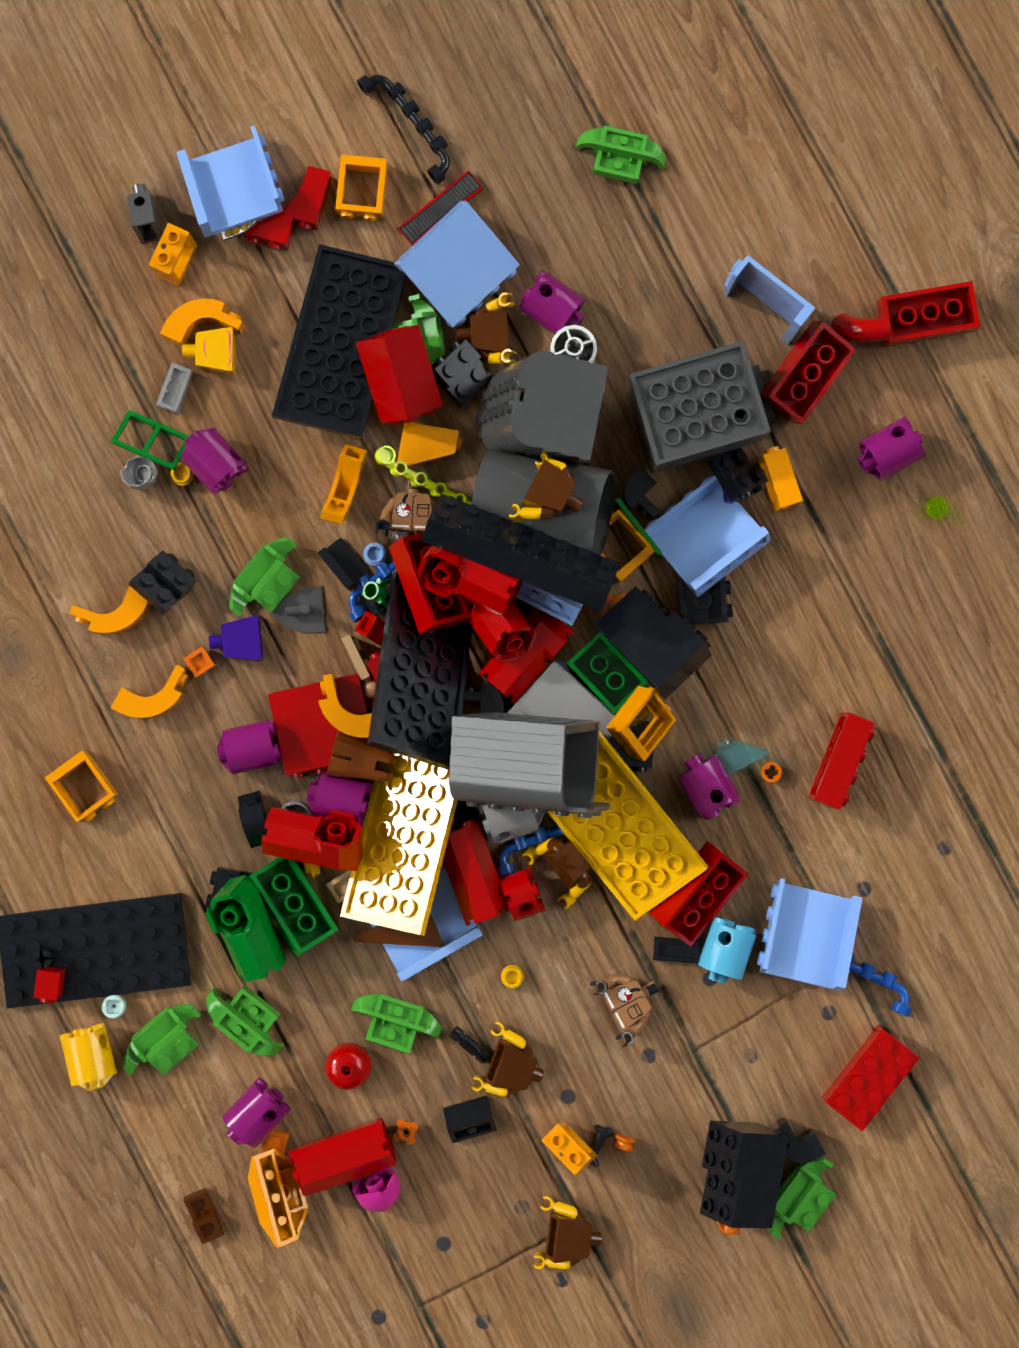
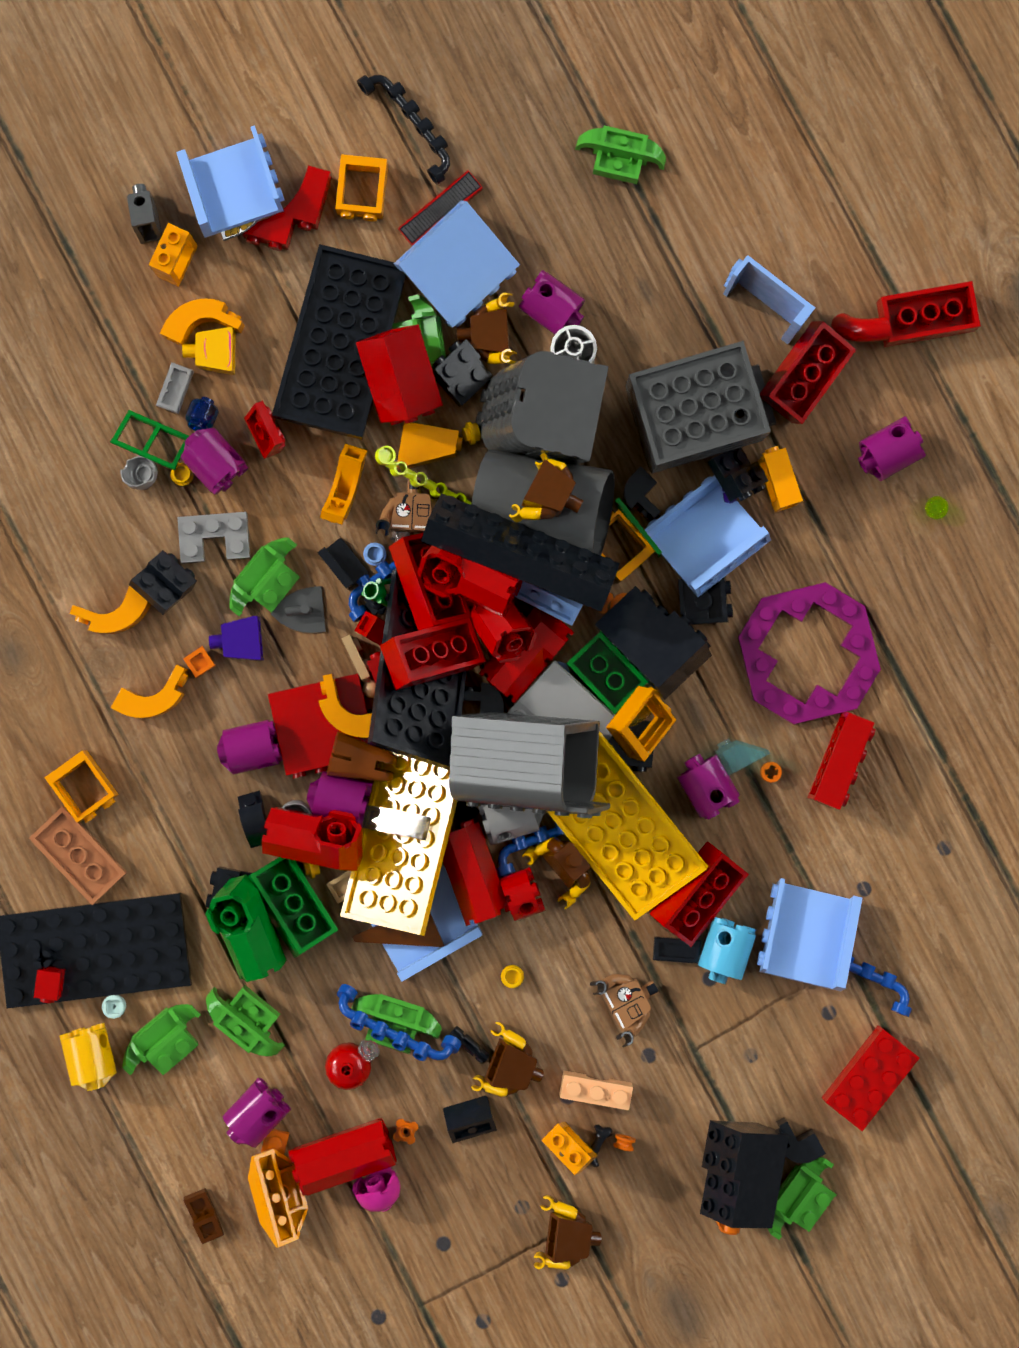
none -> nougat plate [29,806,127,905]
none -> light grey plate [177,512,251,564]
none -> clear blue head [185,397,219,431]
none -> red plate [244,400,286,459]
none -> blue bar [337,984,462,1061]
none -> clear plate [358,1039,380,1061]
none -> clear smoke tile [362,805,431,841]
none -> red brick [380,617,486,690]
none -> yellow plate [462,422,481,445]
none -> light nougat arch [559,1070,633,1110]
none -> magenta plate [738,582,881,724]

